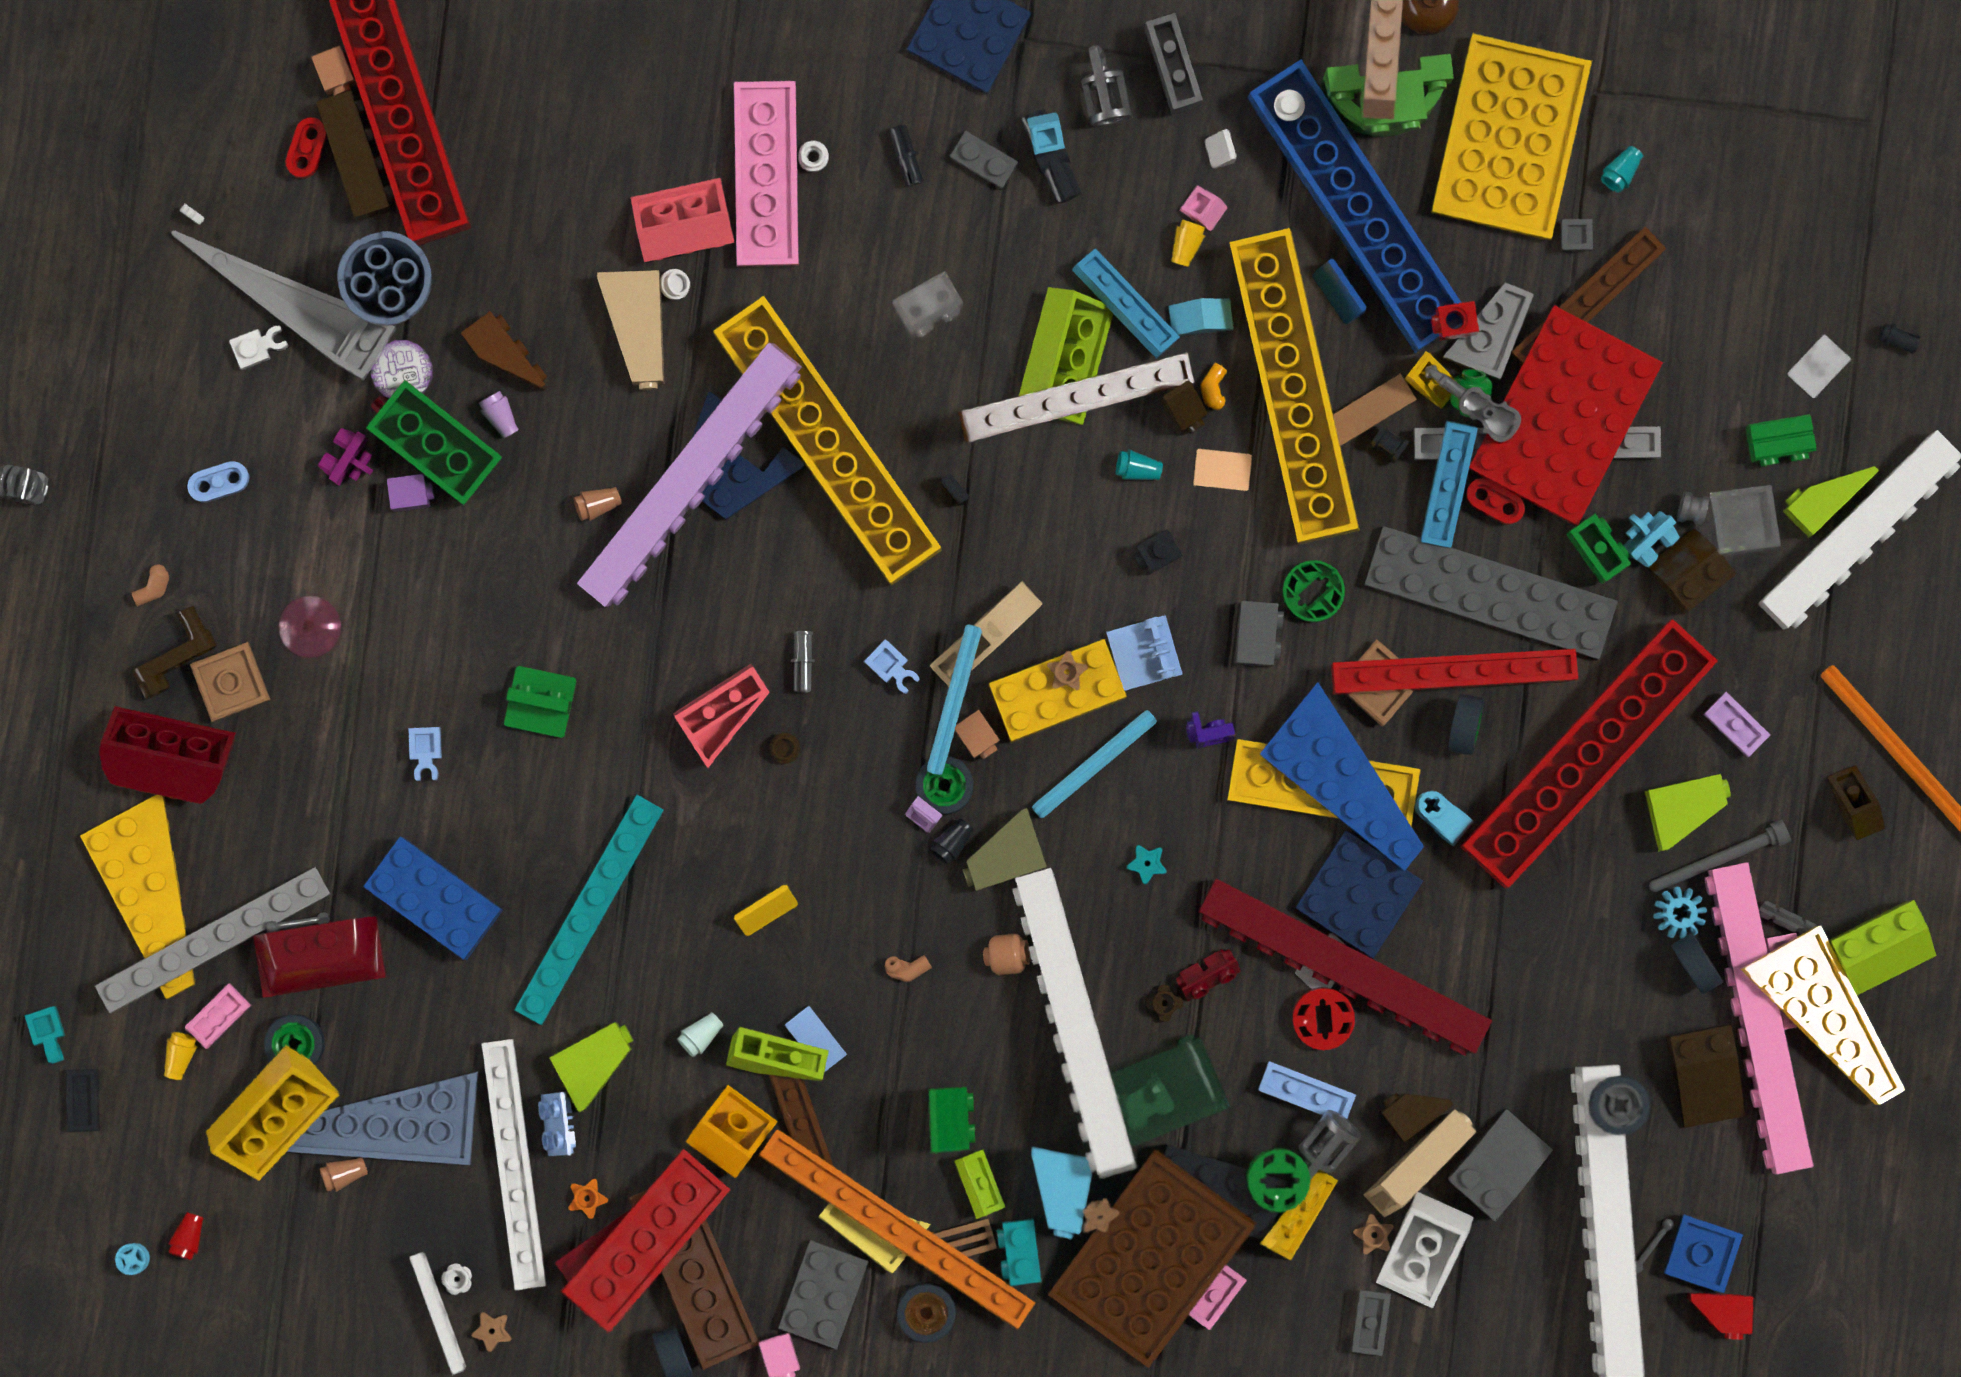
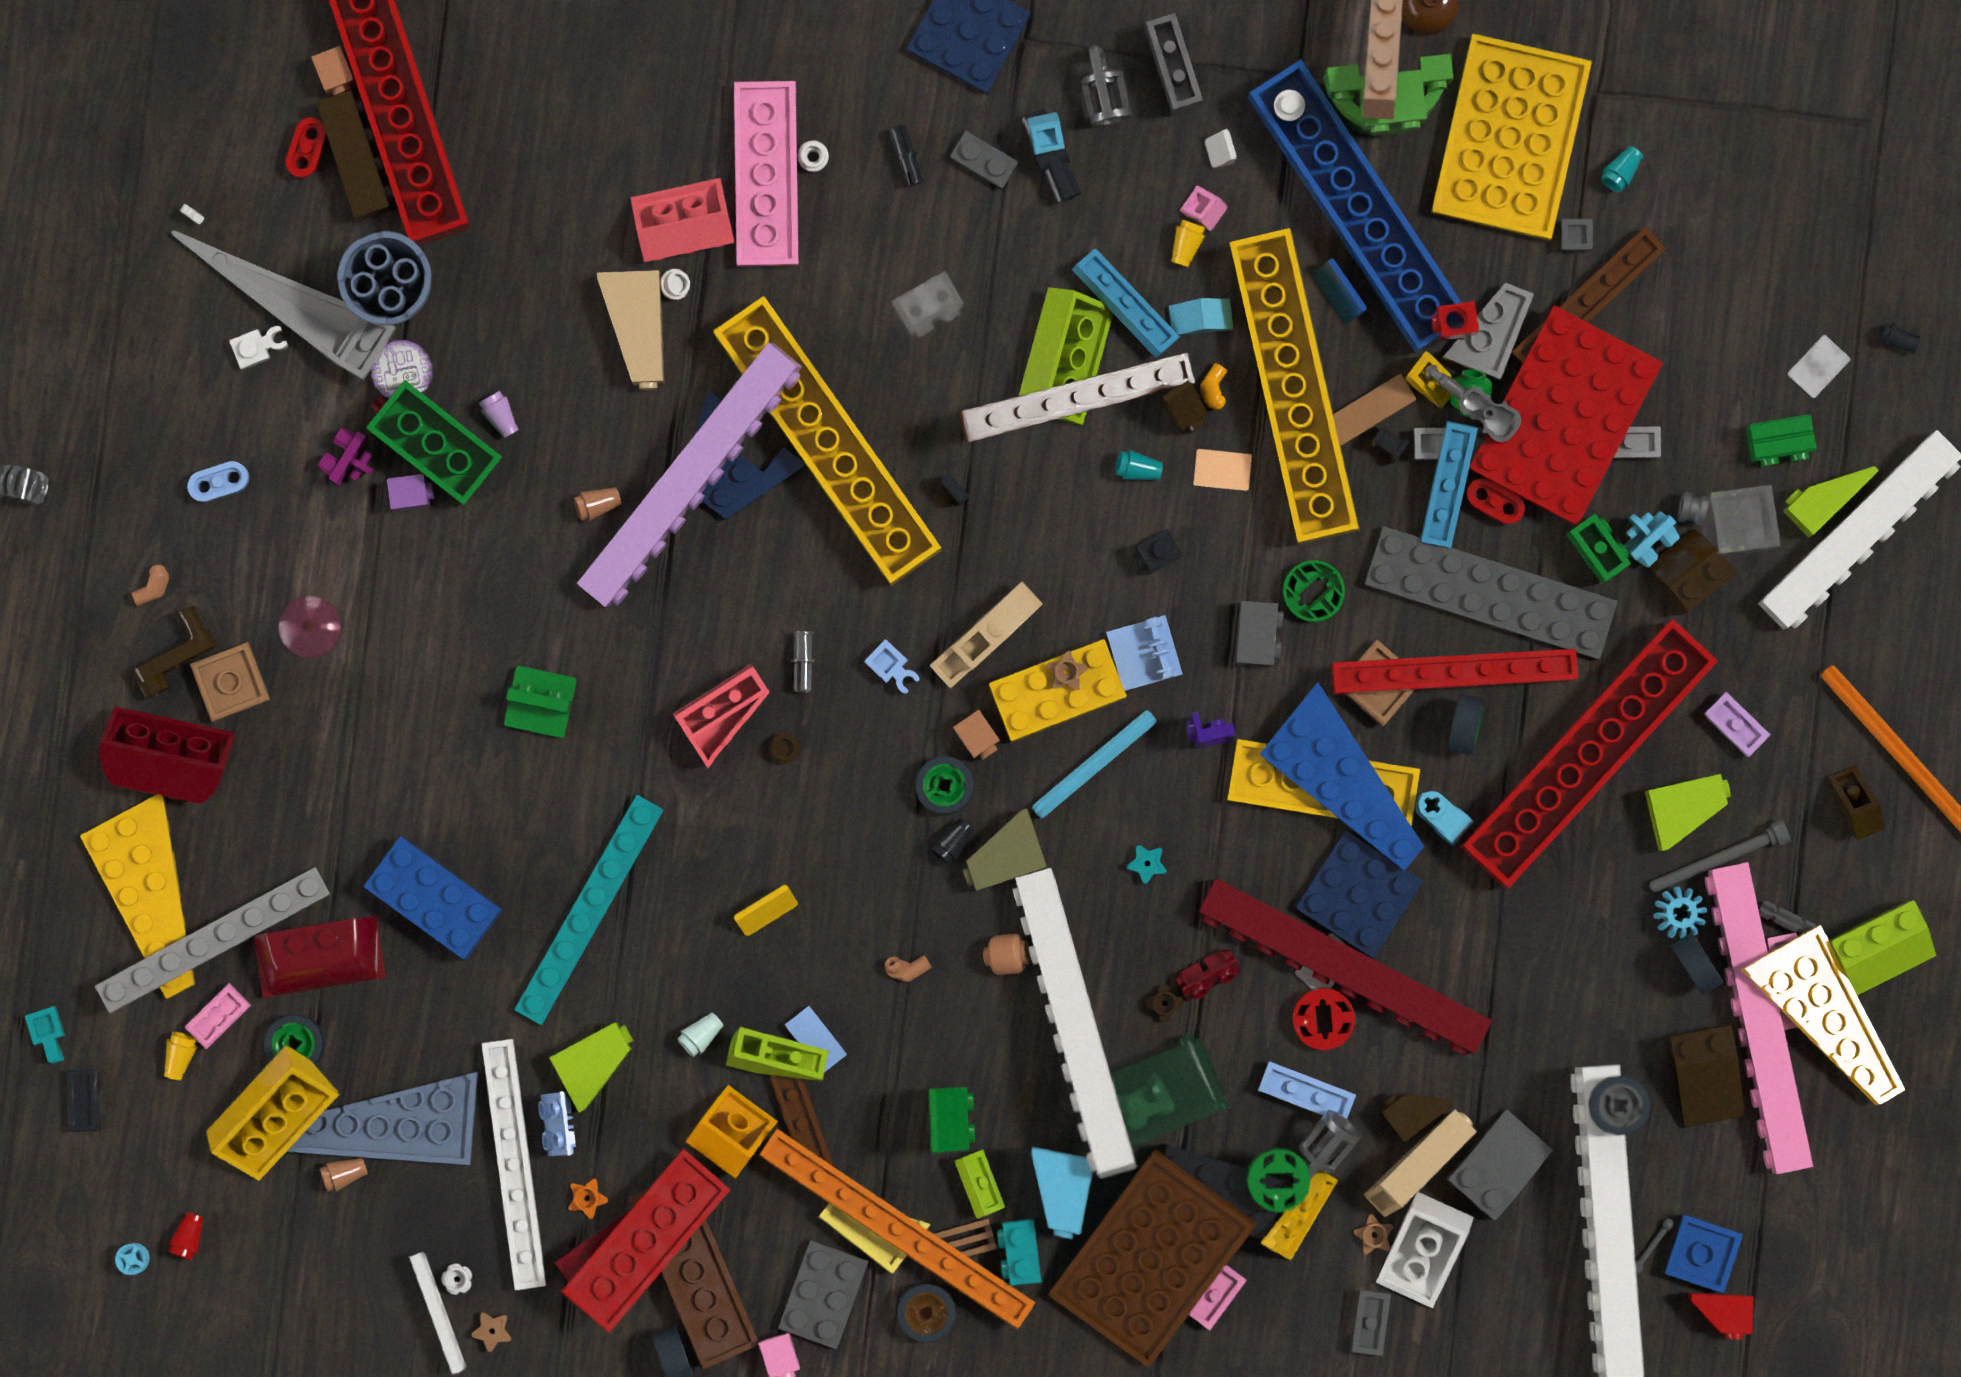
dark grey hinge [266,912,330,933] -> none
light blue plate [409,727,442,781] -> none
reddish brown slope [461,311,548,390] -> none
lavender tile [905,796,942,833] -> none
medium azure axle [927,625,982,775] -> none
medium nougat plate [1082,1199,1119,1232] -> none

